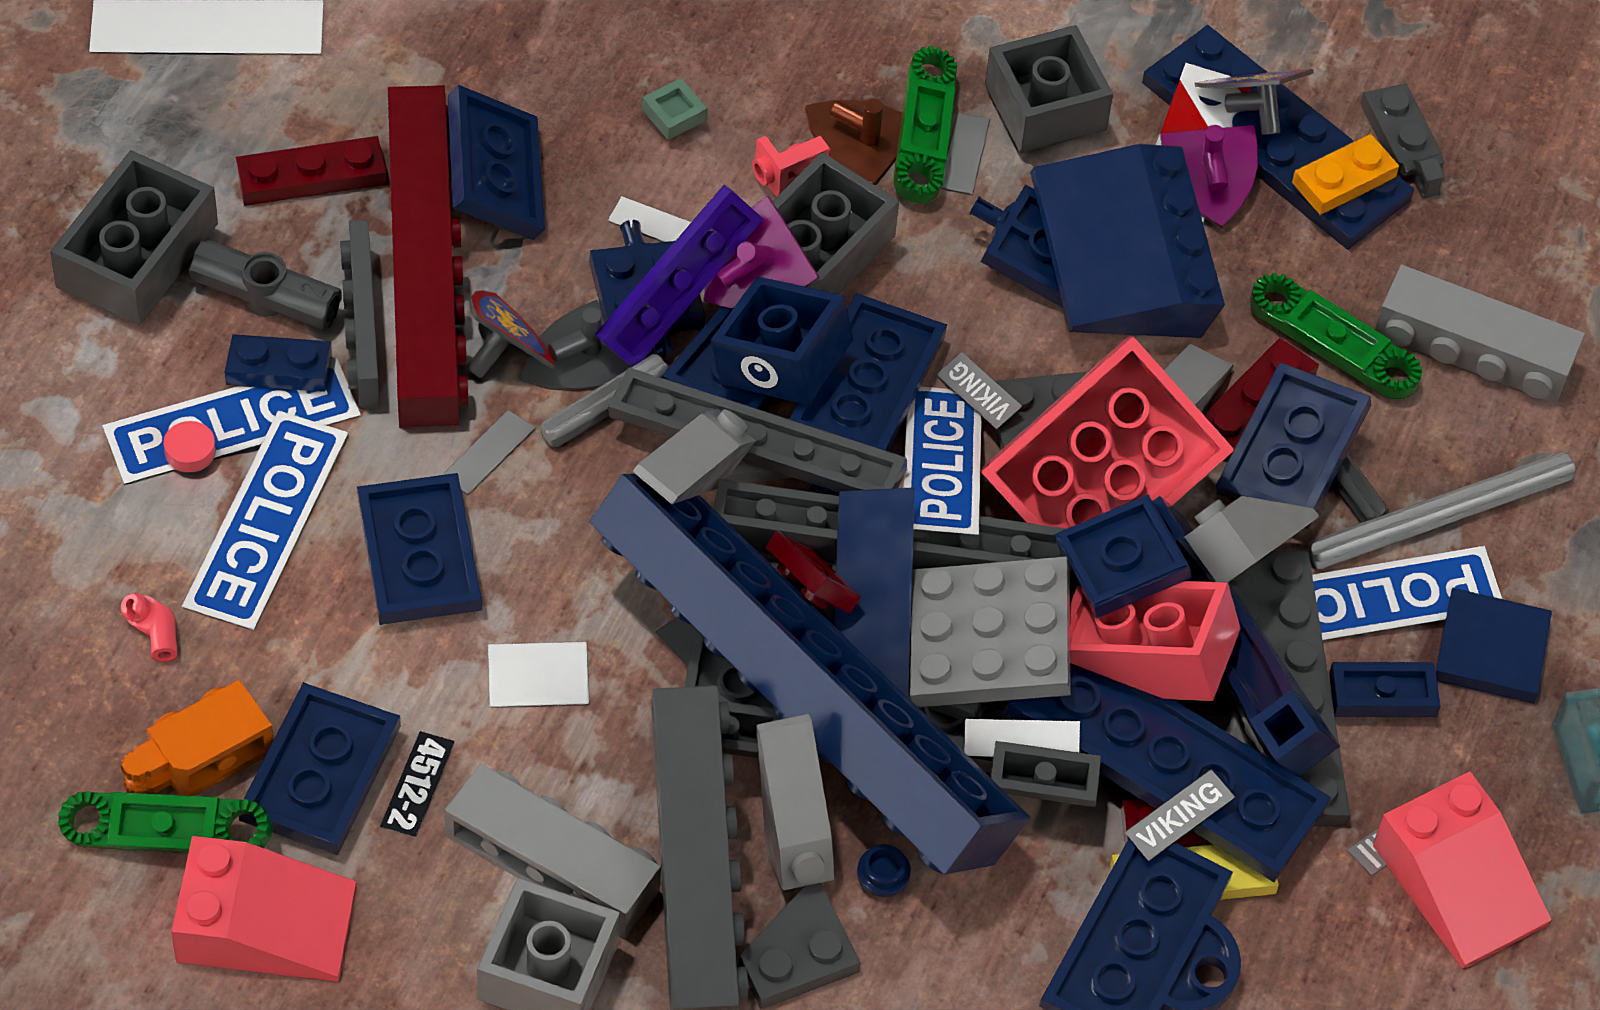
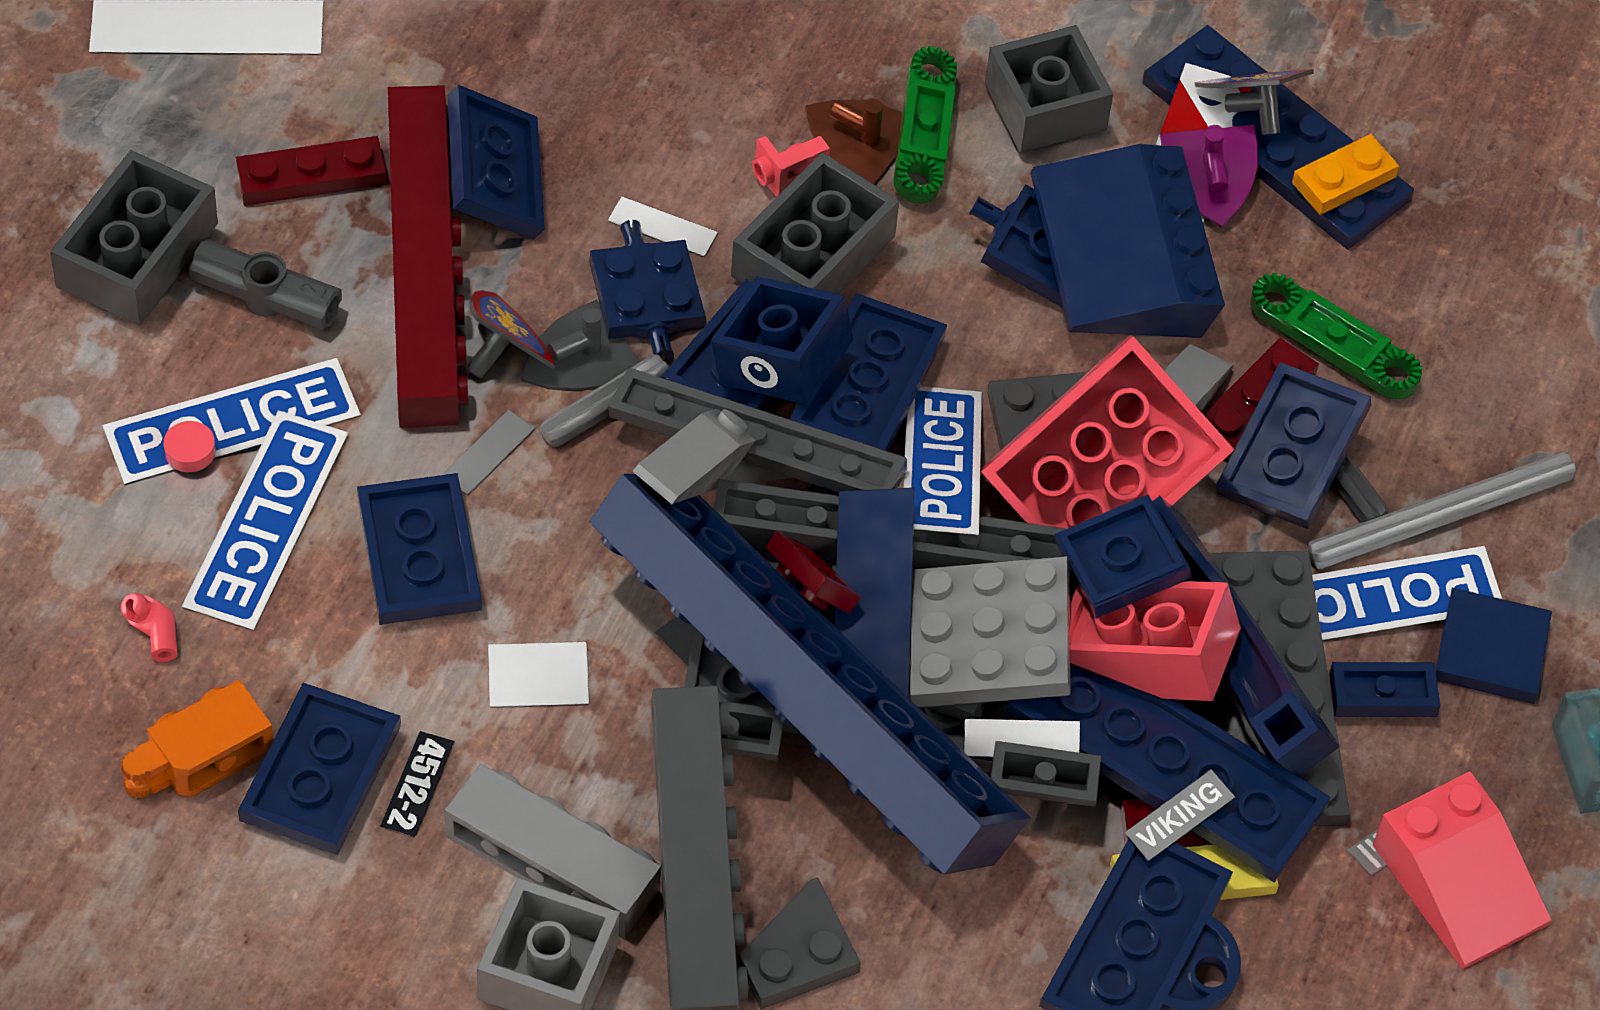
green plate [57,791,273,853] -> none
coral slope [171,836,357,982] -> none
dark blue plate [224,334,332,392] -> none
dark grey plate [340,220,380,409] -> none
dark purple plate [595,185,763,367] -> none
sand green plate [641,78,708,140] -> none
magenta shield [703,196,820,308] -> none
light grey slope [756,714,834,891] -> none
dark blue plate [857,844,911,897] -> none
light grey sticker [936,352,1022,429] -> none
light grey sticker [941,113,990,194] -> none
light grey slope [1184,496,1319,583] -> none
dark grey hinge [1361,83,1445,198] -> none
light grey brick [1375,264,1585,404] -> none

